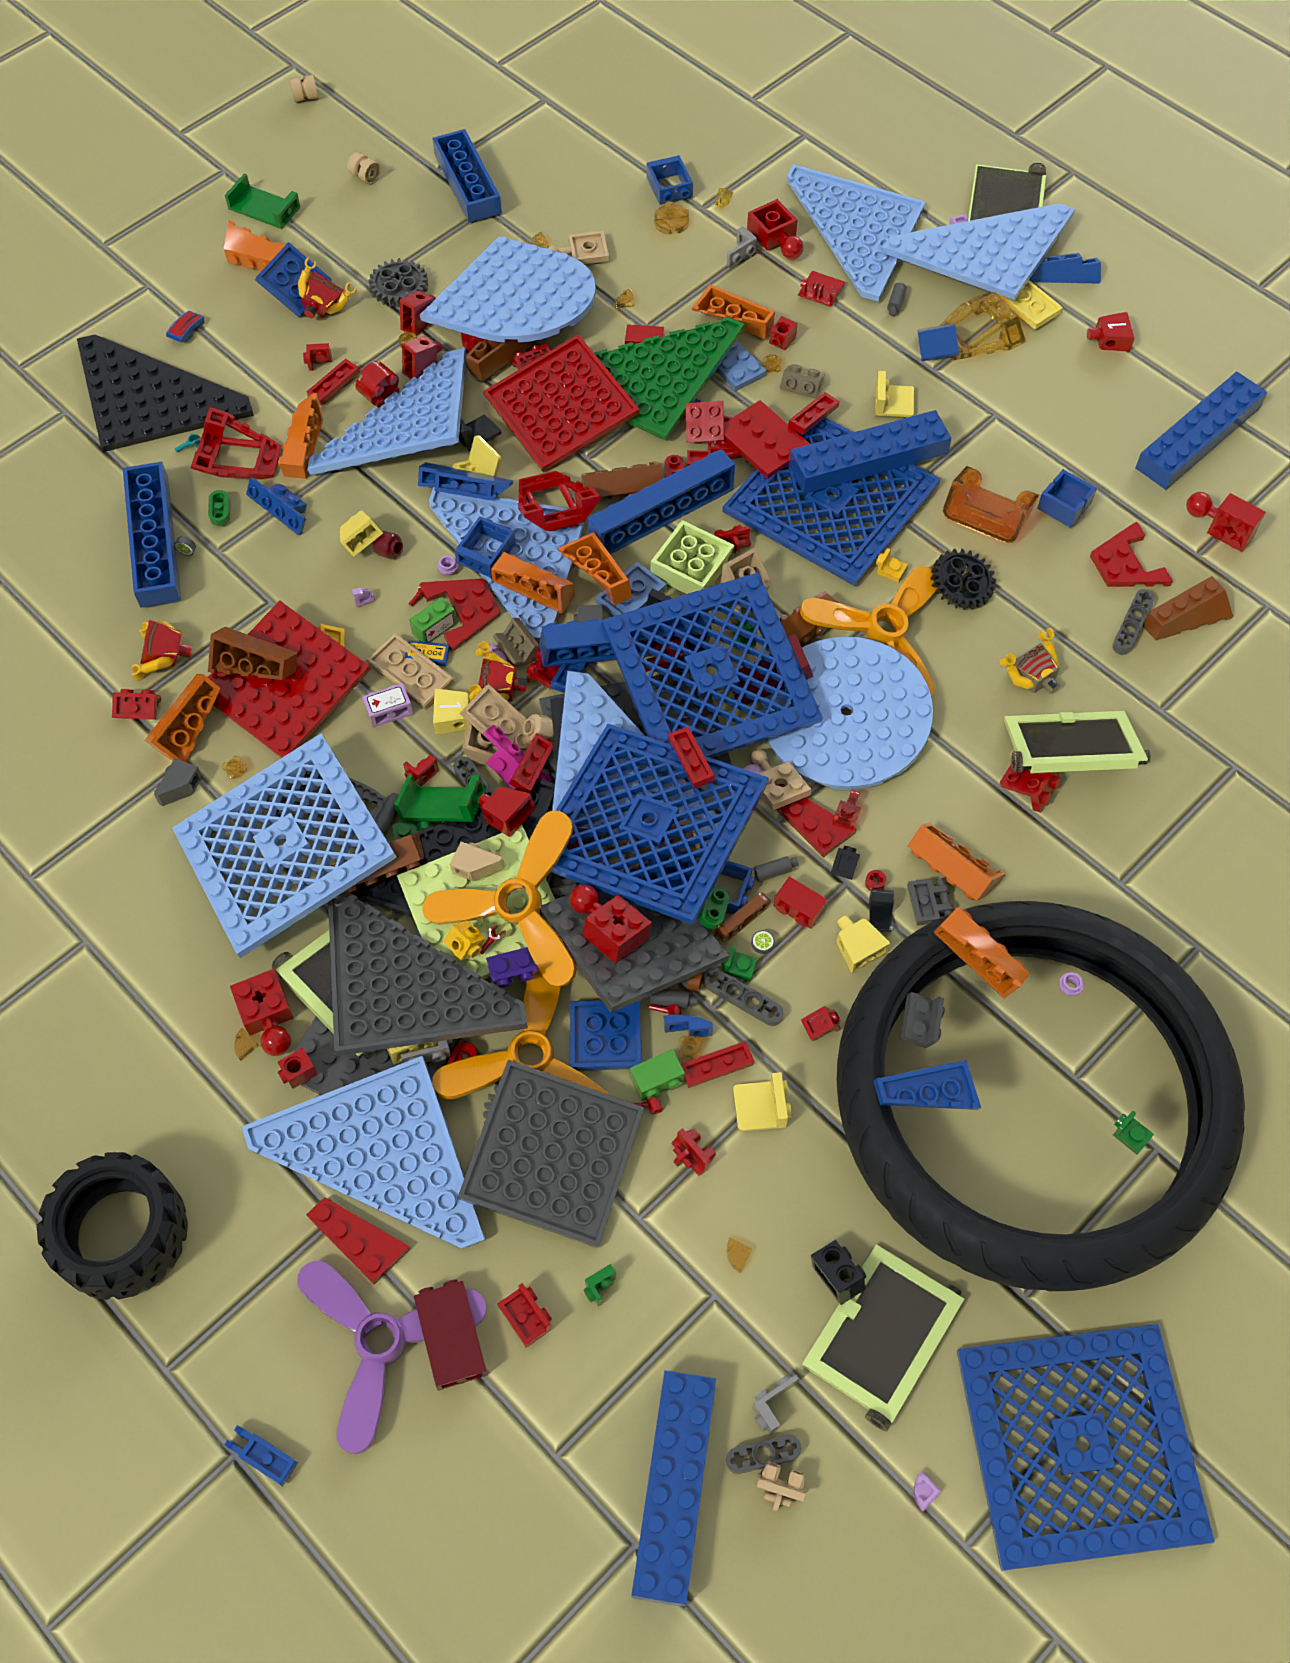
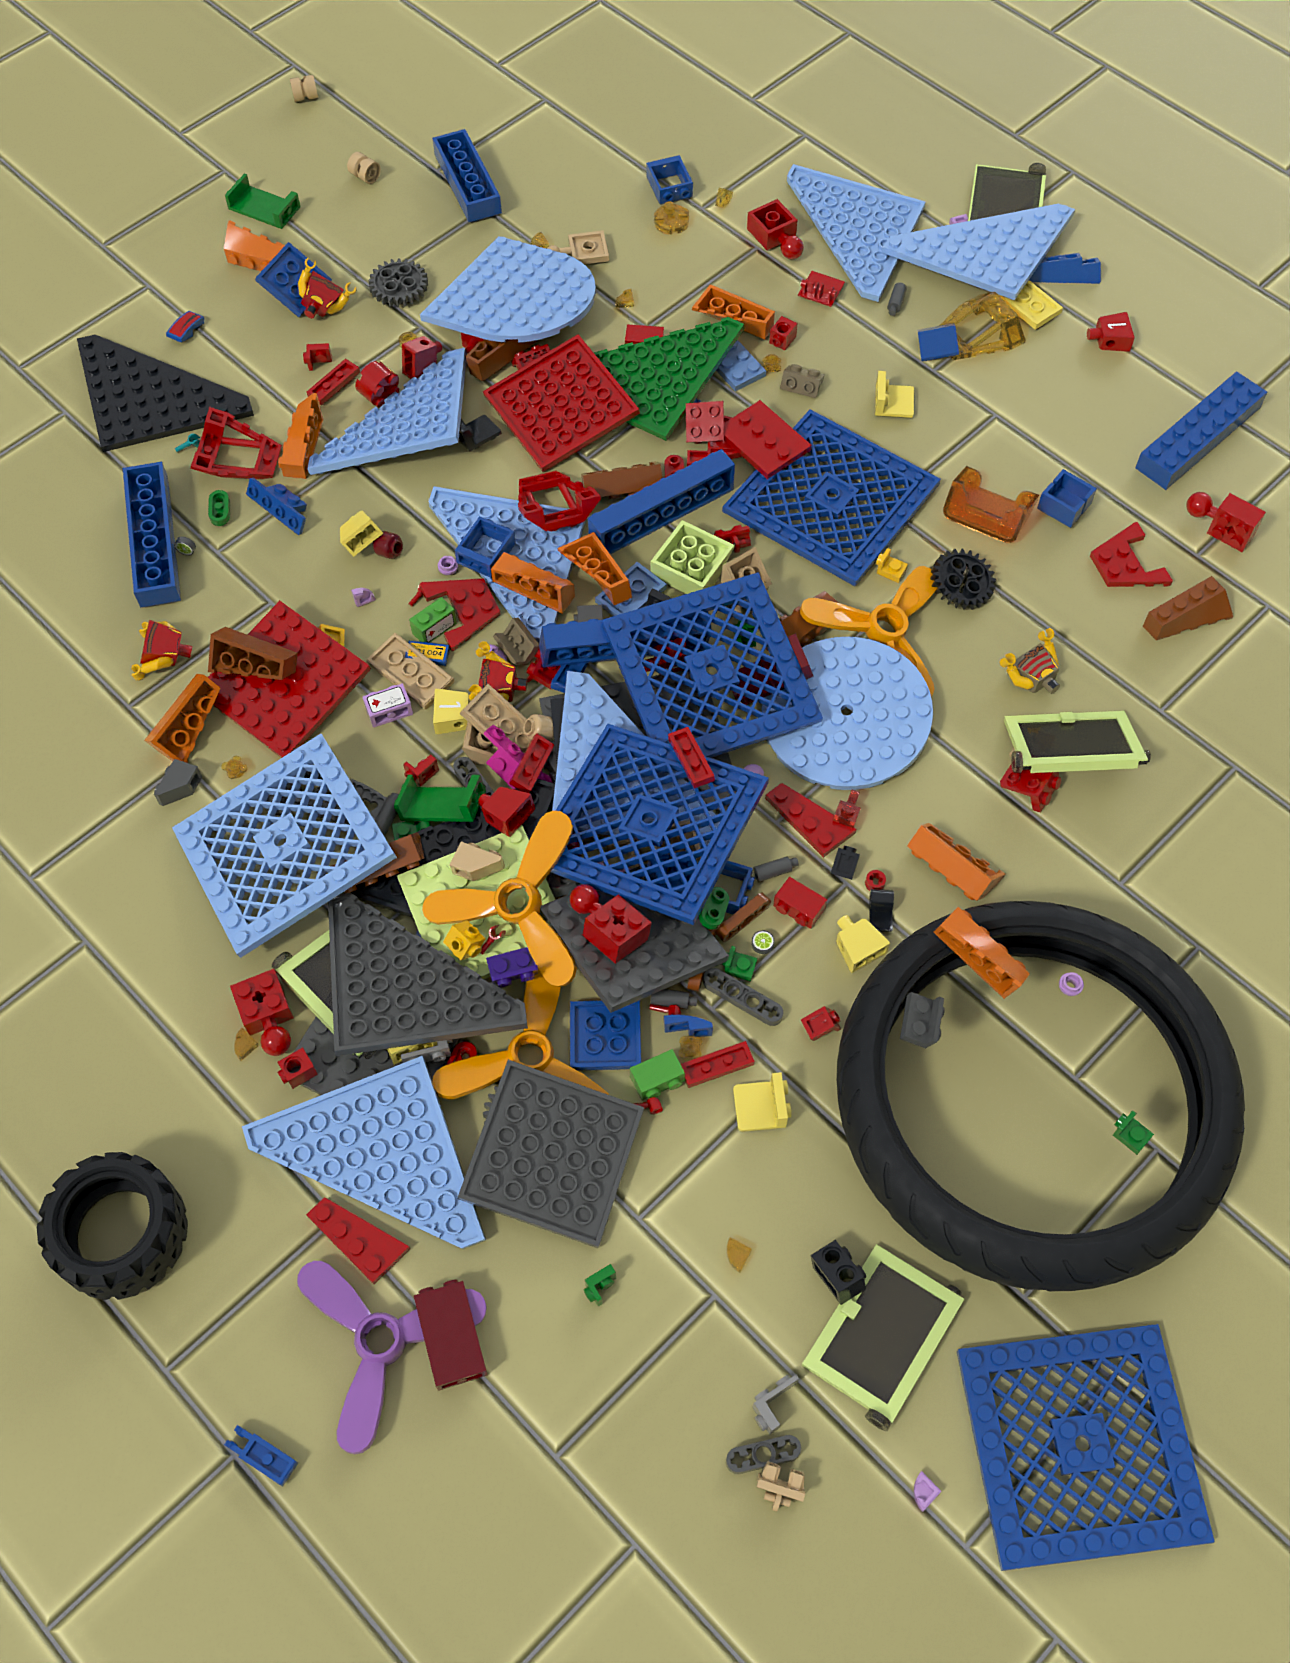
red bracket [112,689,161,720] -> none
red torso [400,291,436,337] -> none
blue wedge [418,462,513,501] -> none
light yellow bracket [453,435,501,477] -> none
red bracket [497,1283,552,1348] -> none
blue brick [631,1370,716,1607] -> none
red hips [671,1128,716,1176] -> none
light grey bracket [727,226,757,268] -> none
tan plate [751,749,811,810] -> none
red plate [788,392,840,435] -> none
blue brick [789,410,952,494] -> none
blue wing [873,1060,981,1110] -> none
dark grey plate [907,878,955,925] -> none
dark grey beam [1112,589,1155,655] -> none

